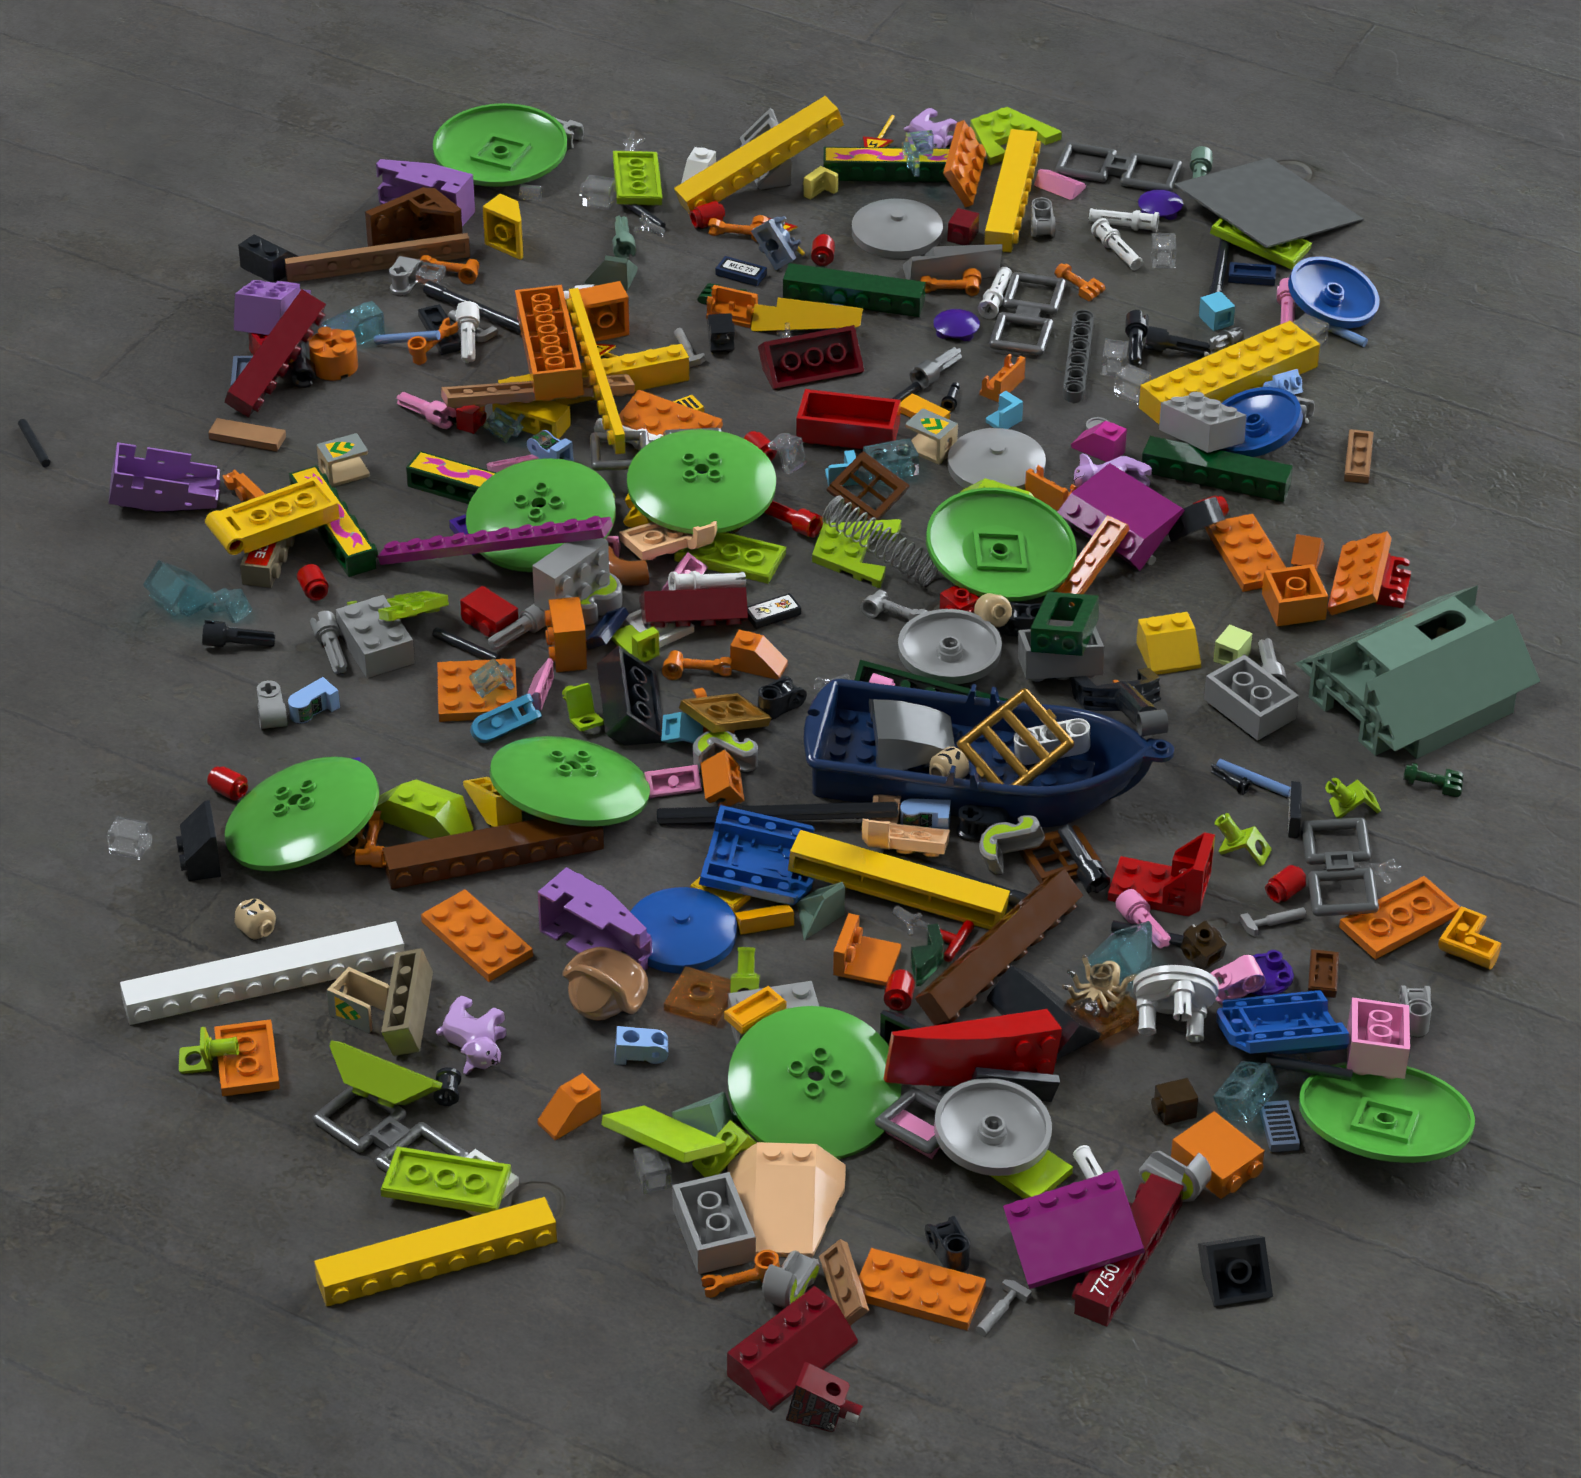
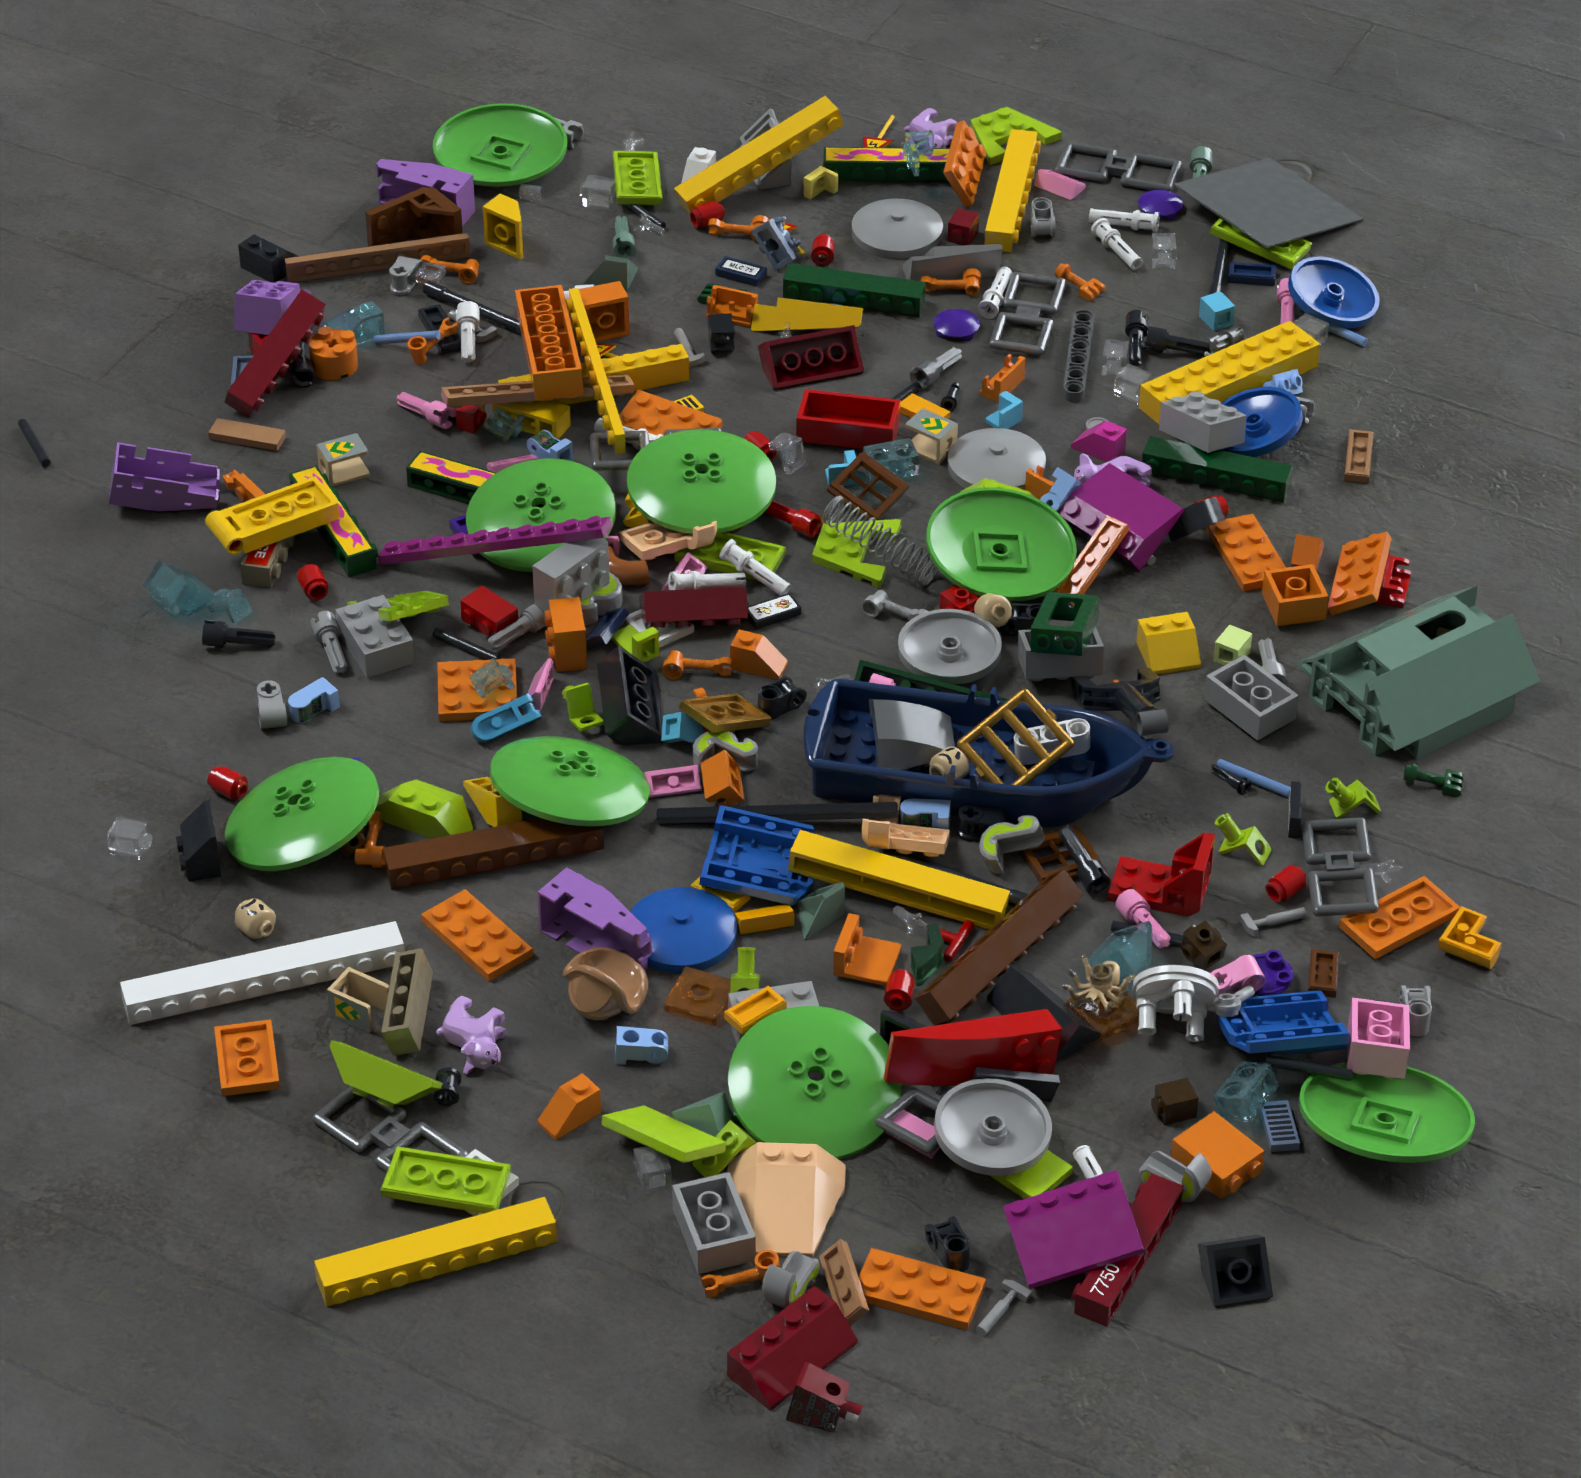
lime bracket [179,1027,239,1074] -> none
none -> white pin [719,539,791,596]
none -> light blue leg [1040,467,1082,512]
none -> light grey plate [1213,986,1255,1017]

